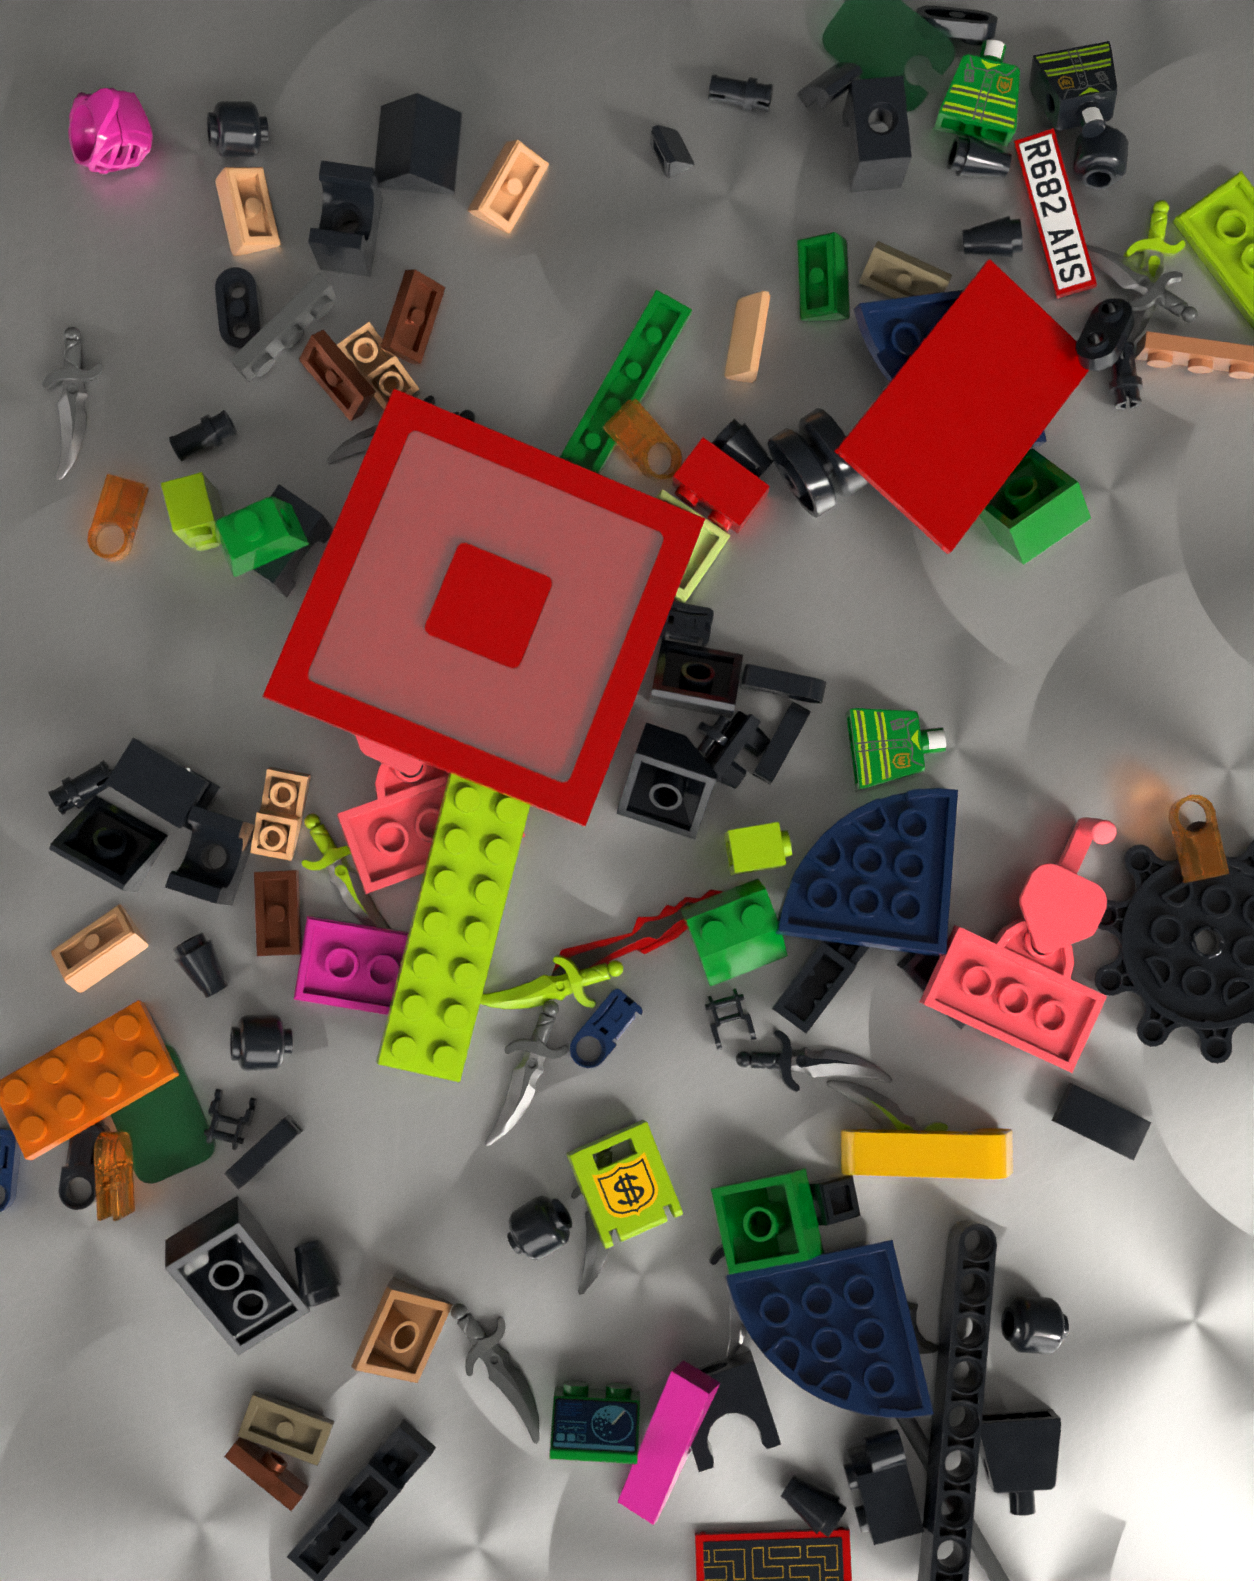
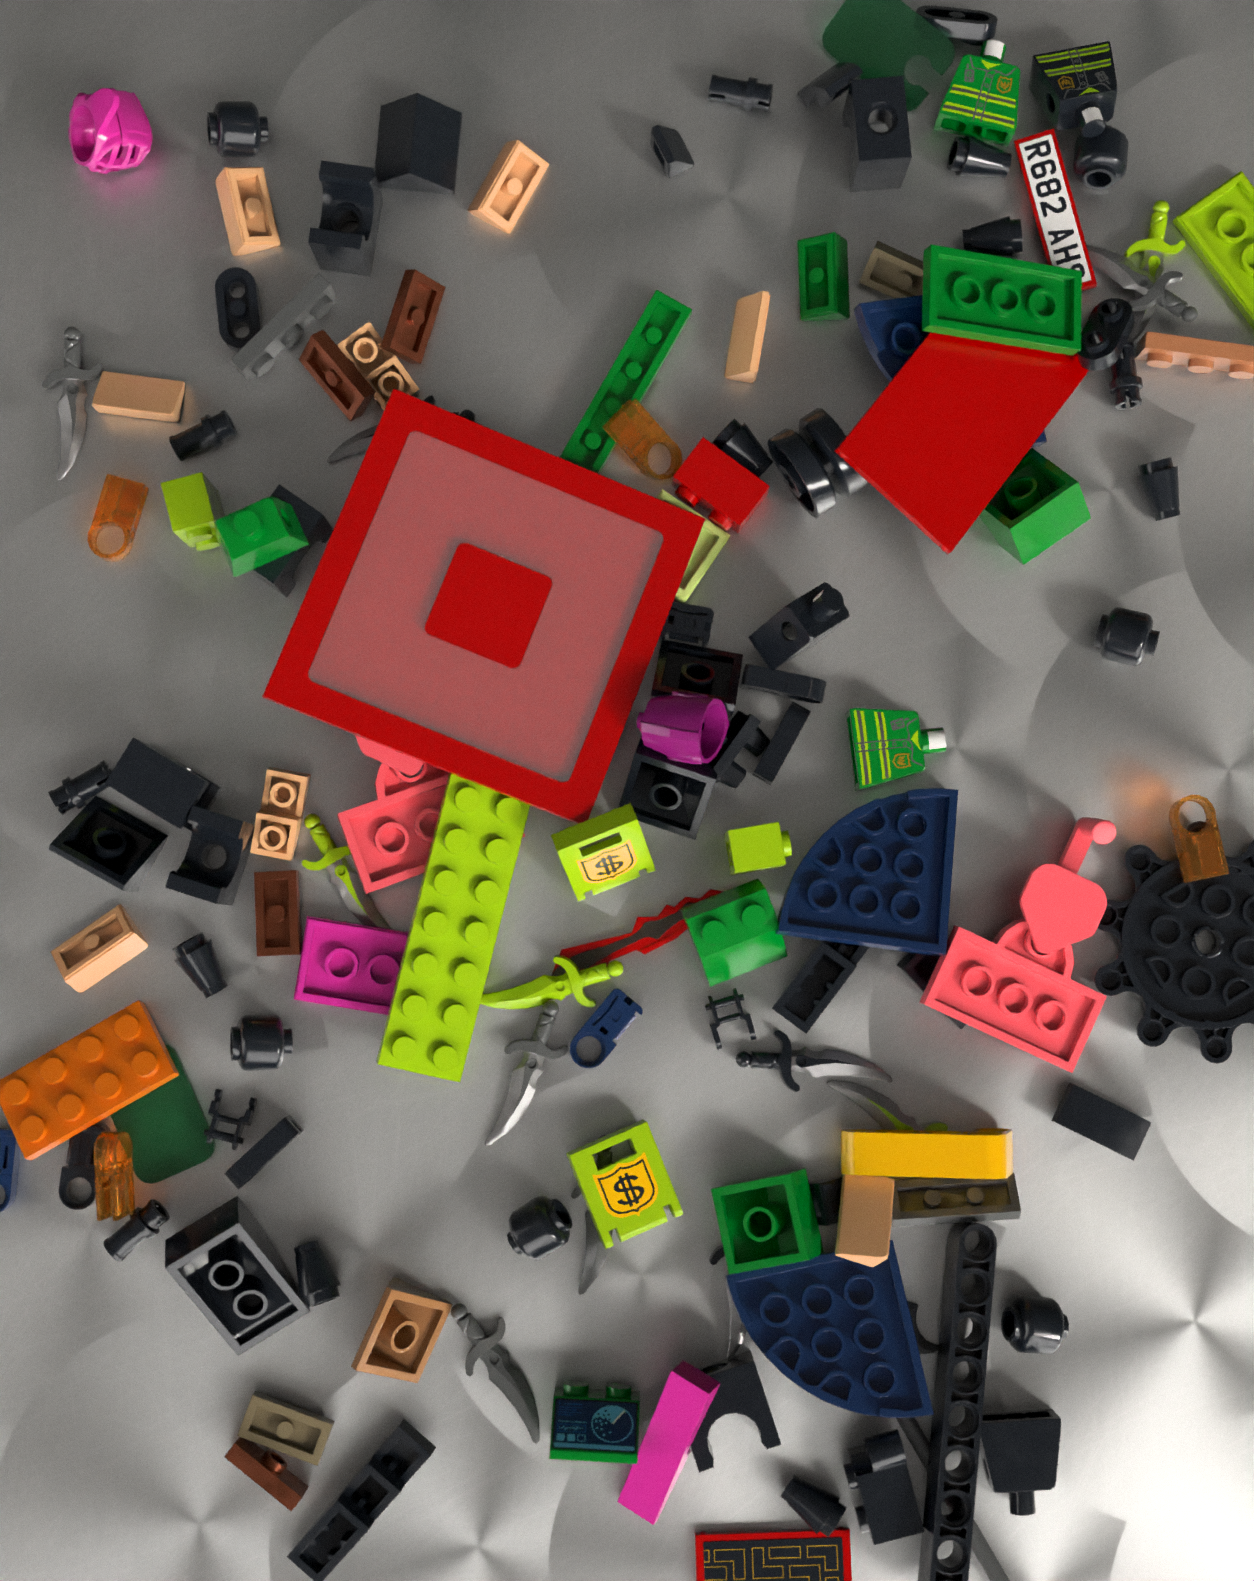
none -> light nougat slope [92,371,185,423]
none -> black pin [103,1199,170,1262]
none -> lime container [551,803,656,902]
none -> magenta helmet [637,691,729,764]
none -> black torso [748,582,850,671]
none -> light nougat slope [835,1174,895,1267]
none -> dark grey plate [891,1173,1021,1227]
none -> green plate [922,244,1082,356]
none -> black head [1094,607,1160,666]
none -> black cone [1136,457,1181,521]

